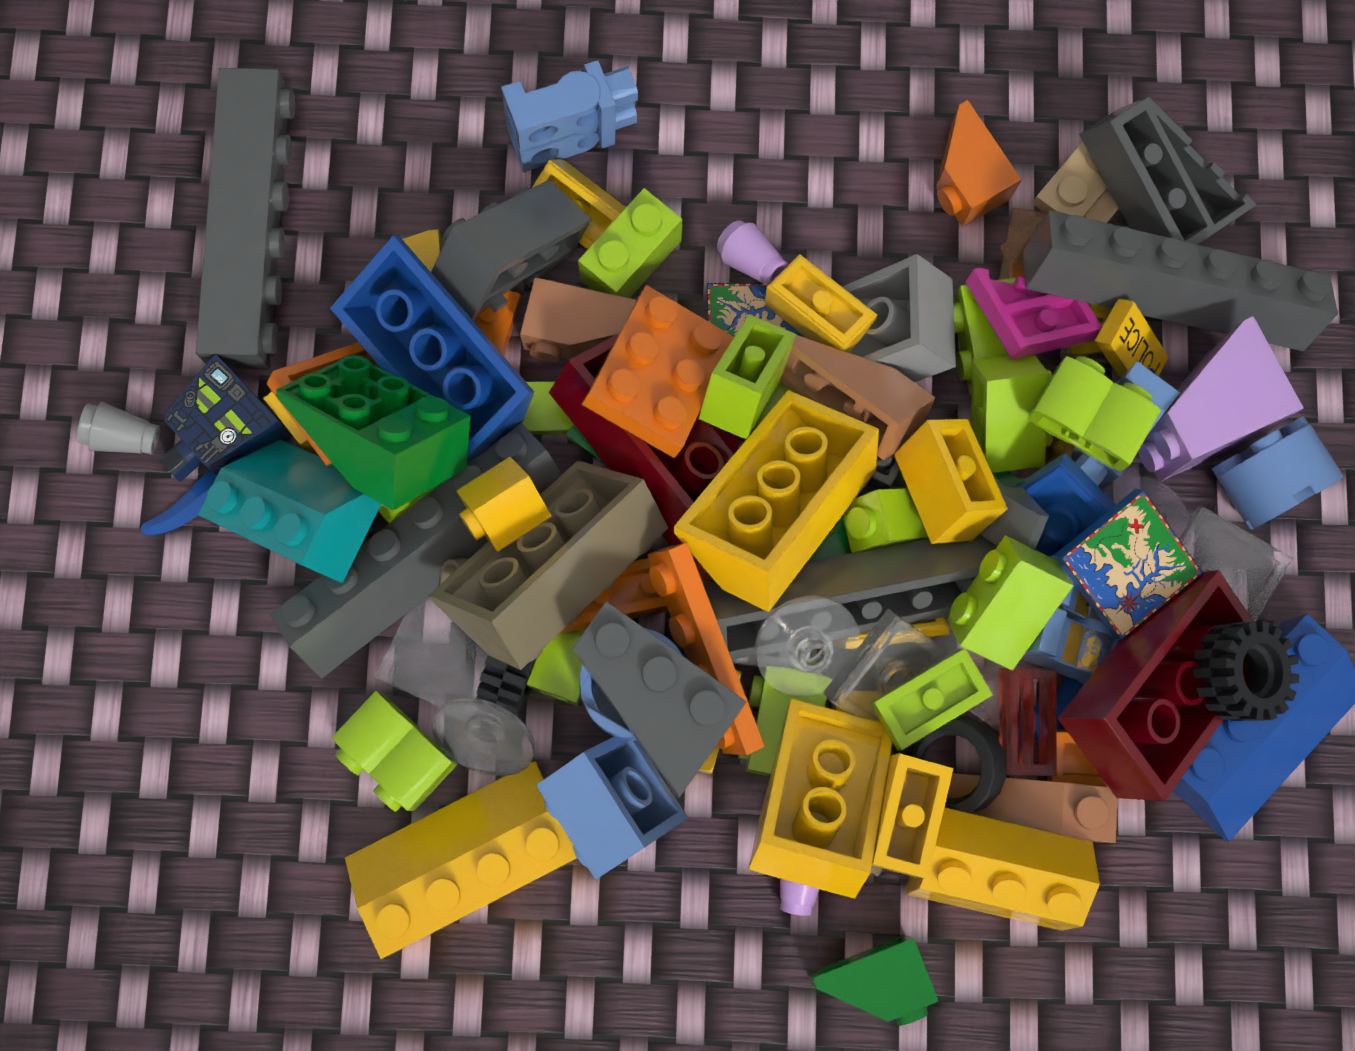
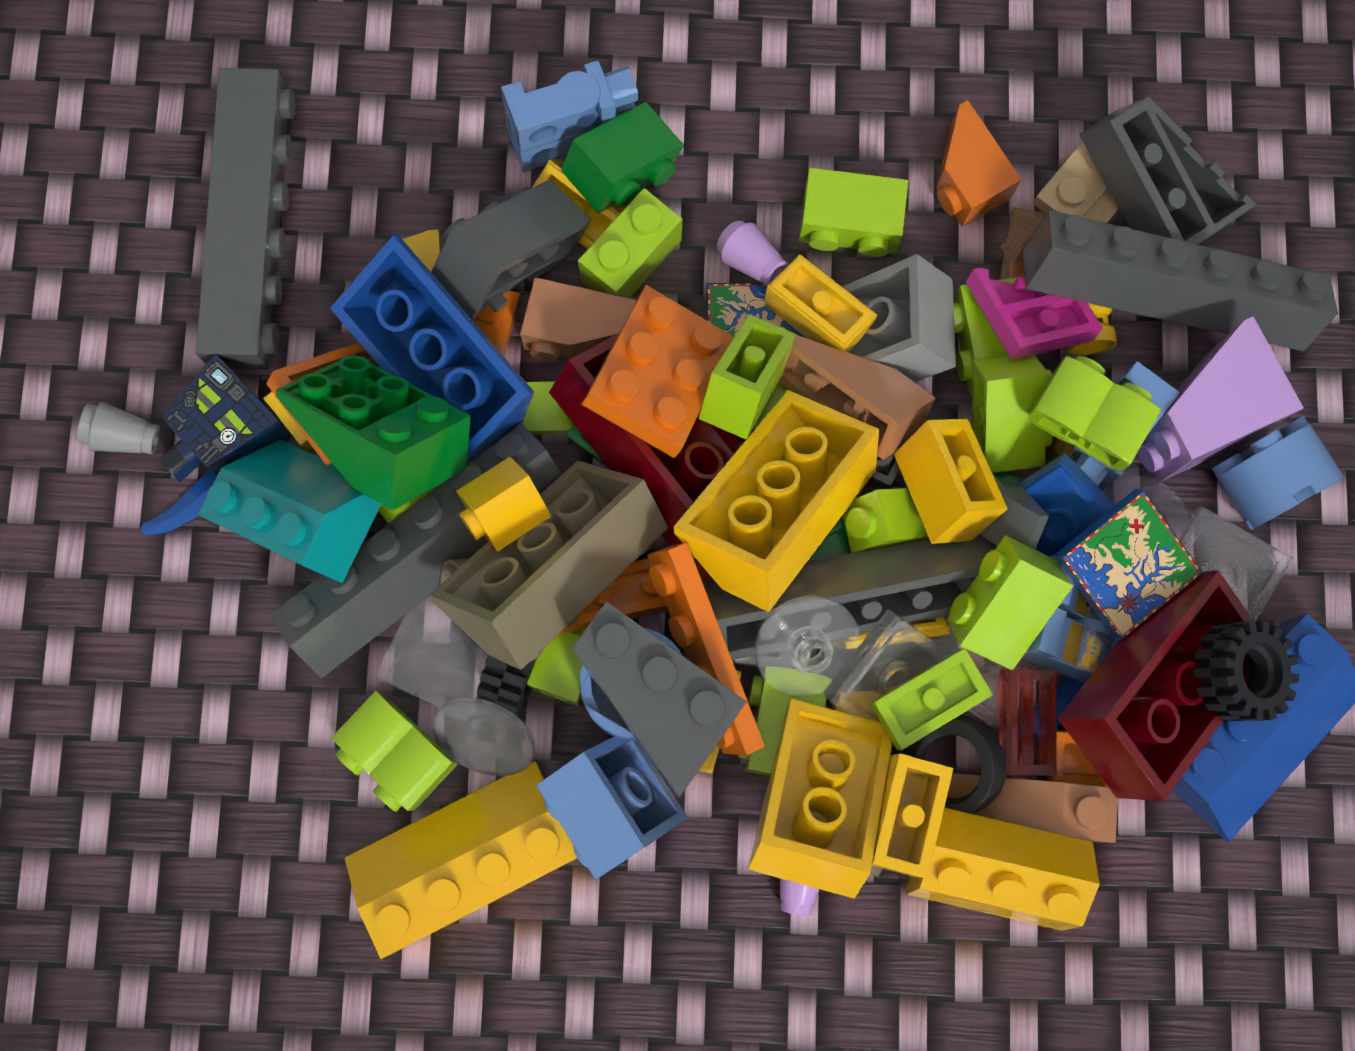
green slope [807,935,939,1026] -> none
yellow tile [1095,299,1169,378] -> none
none -> green brick [561,102,684,214]
none -> lime brick [798,168,908,257]

